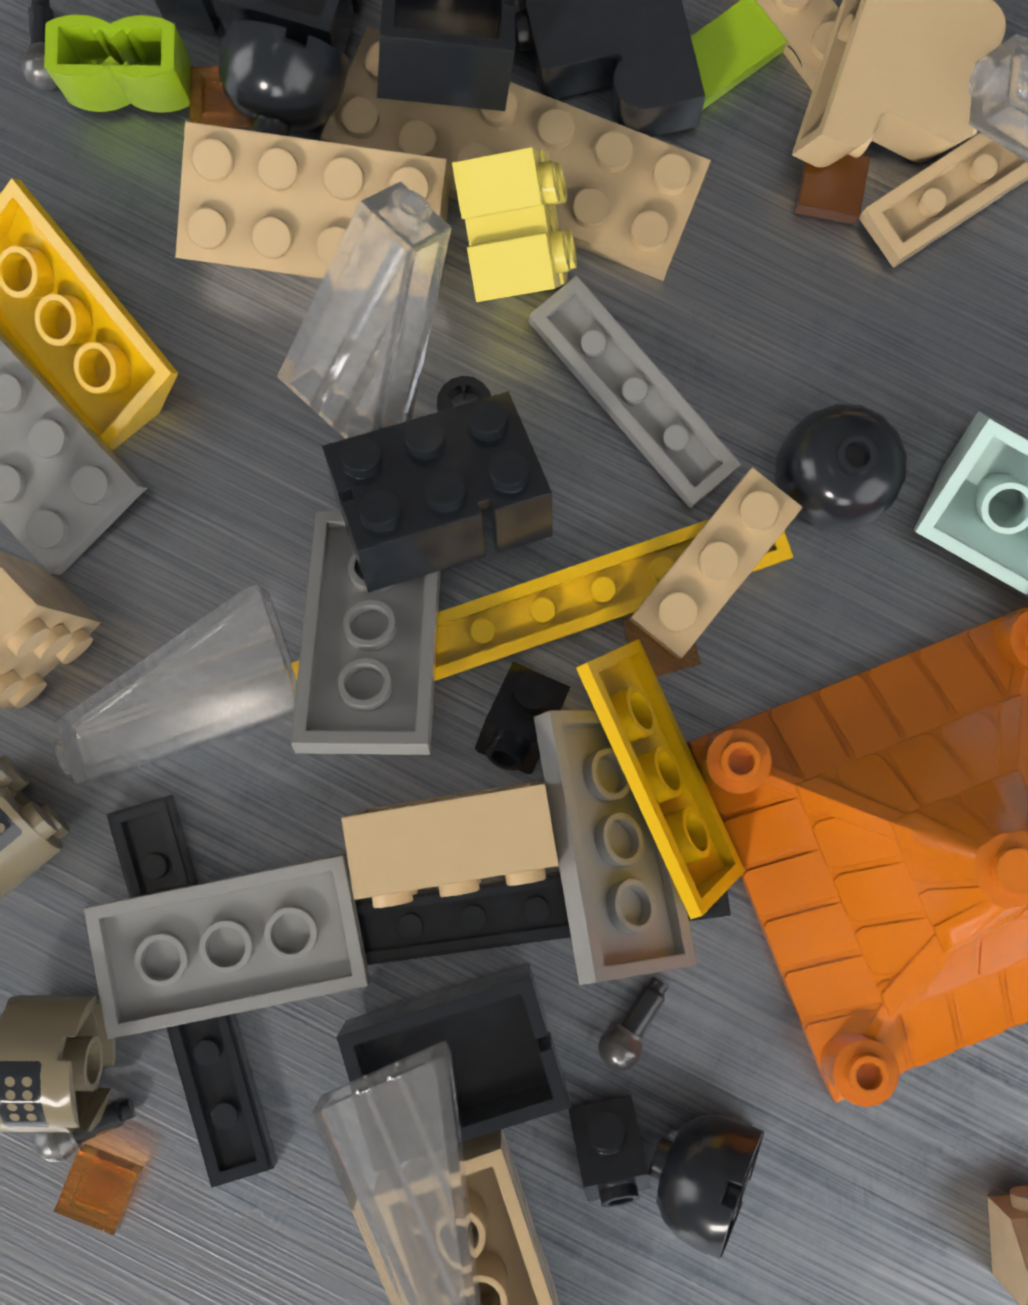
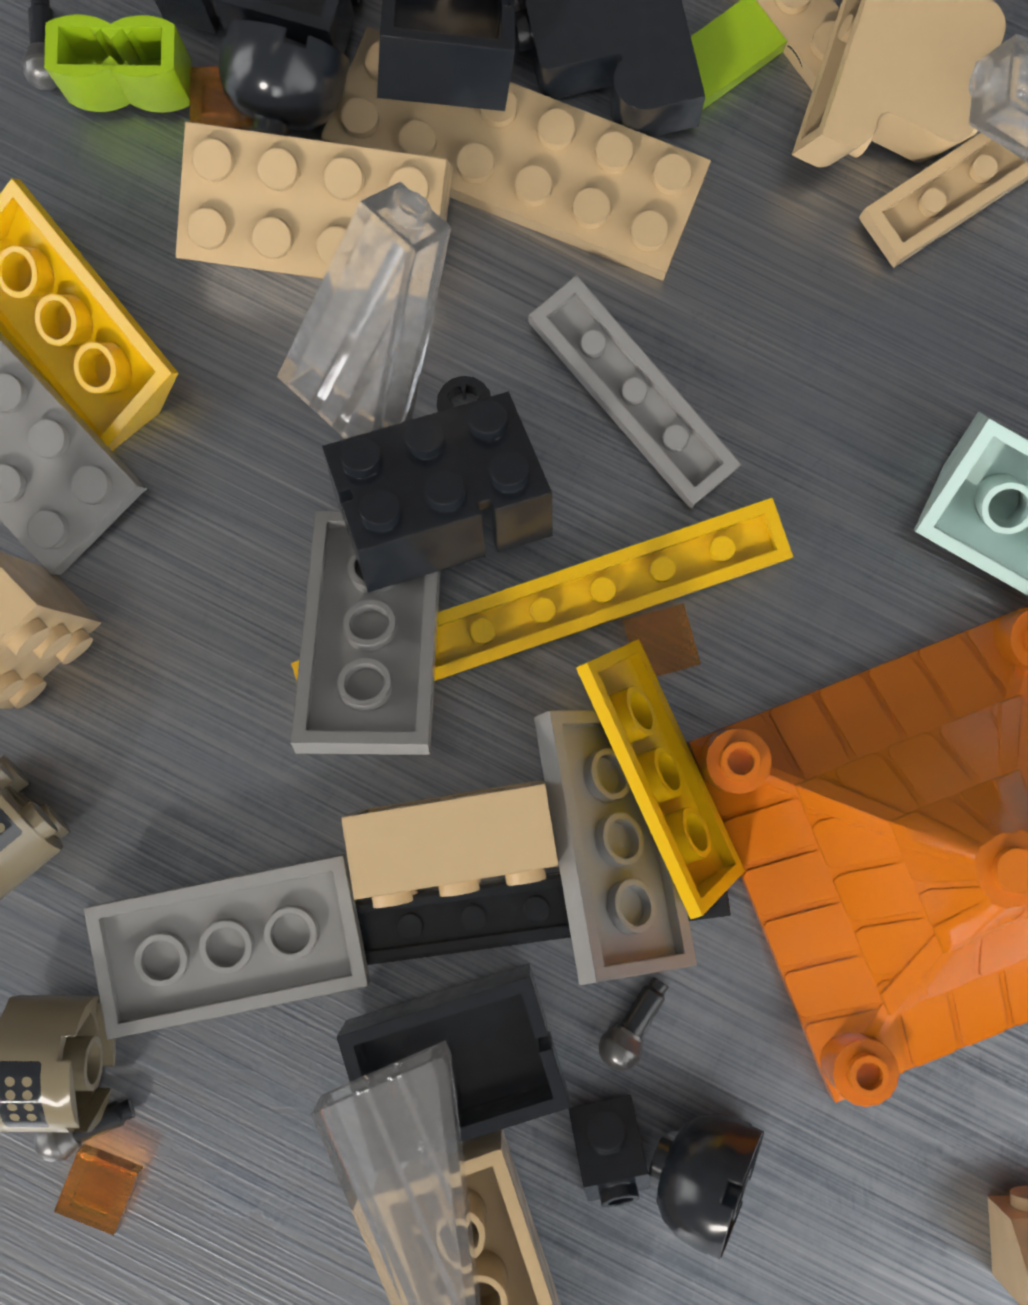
clear slope [54,584,297,784] -> none
black tile [106,795,277,1188] -> none
light yellow brick [452,147,577,302] -> none
black bracket [475,661,571,774] -> none
tan plate [629,467,803,659] -> none
black cylinder [775,404,907,532] -> none
reddish brown tile [794,154,871,225] -> none

